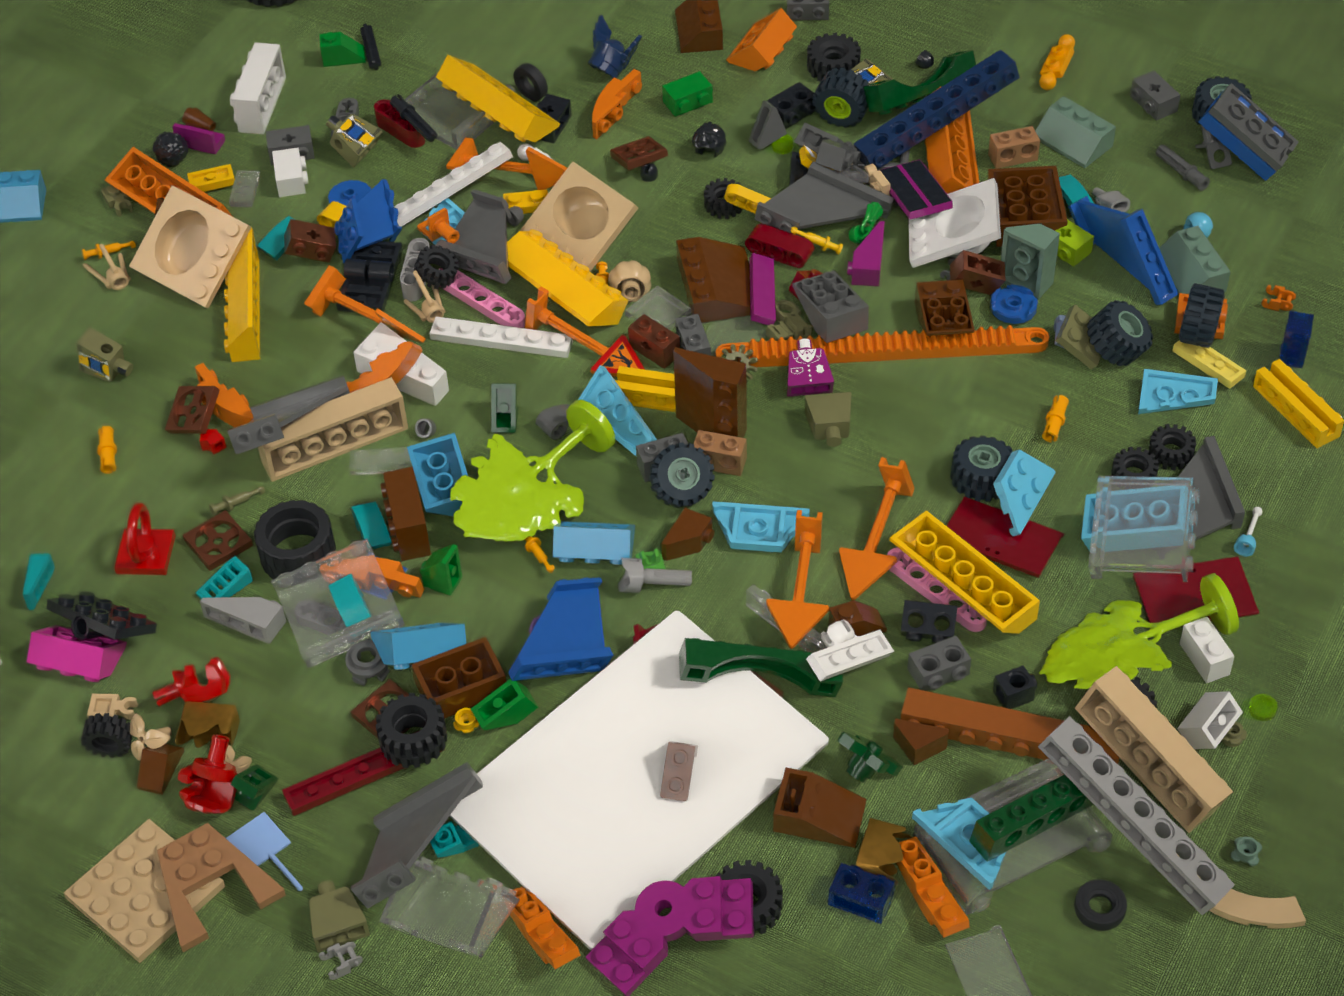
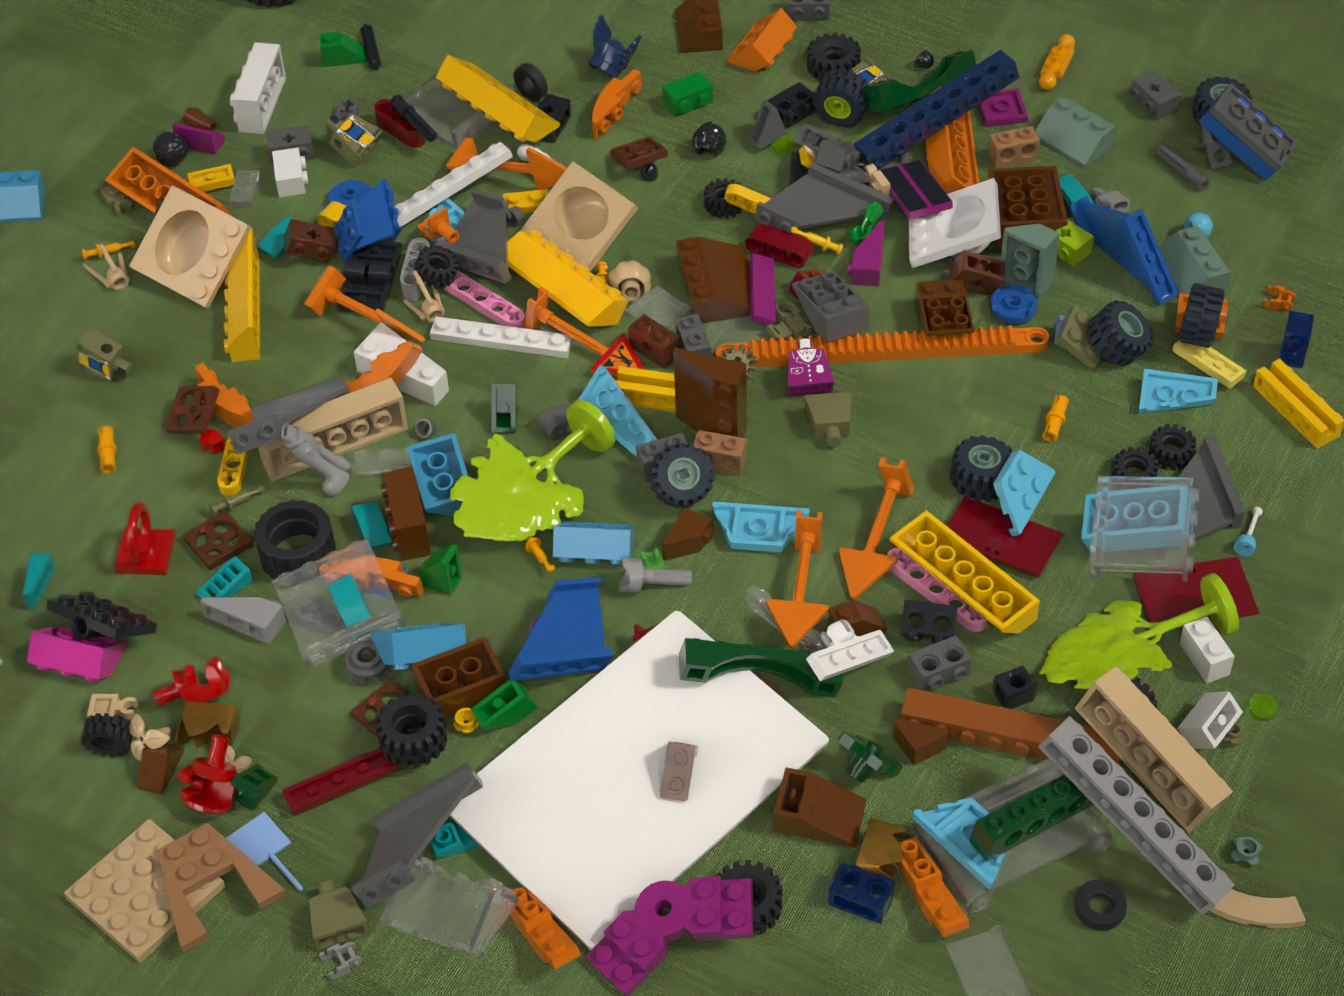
none -> yellow beam [217,437,250,496]
none -> light grey piece [281,422,350,496]
none -> magenta tile [978,88,1028,127]

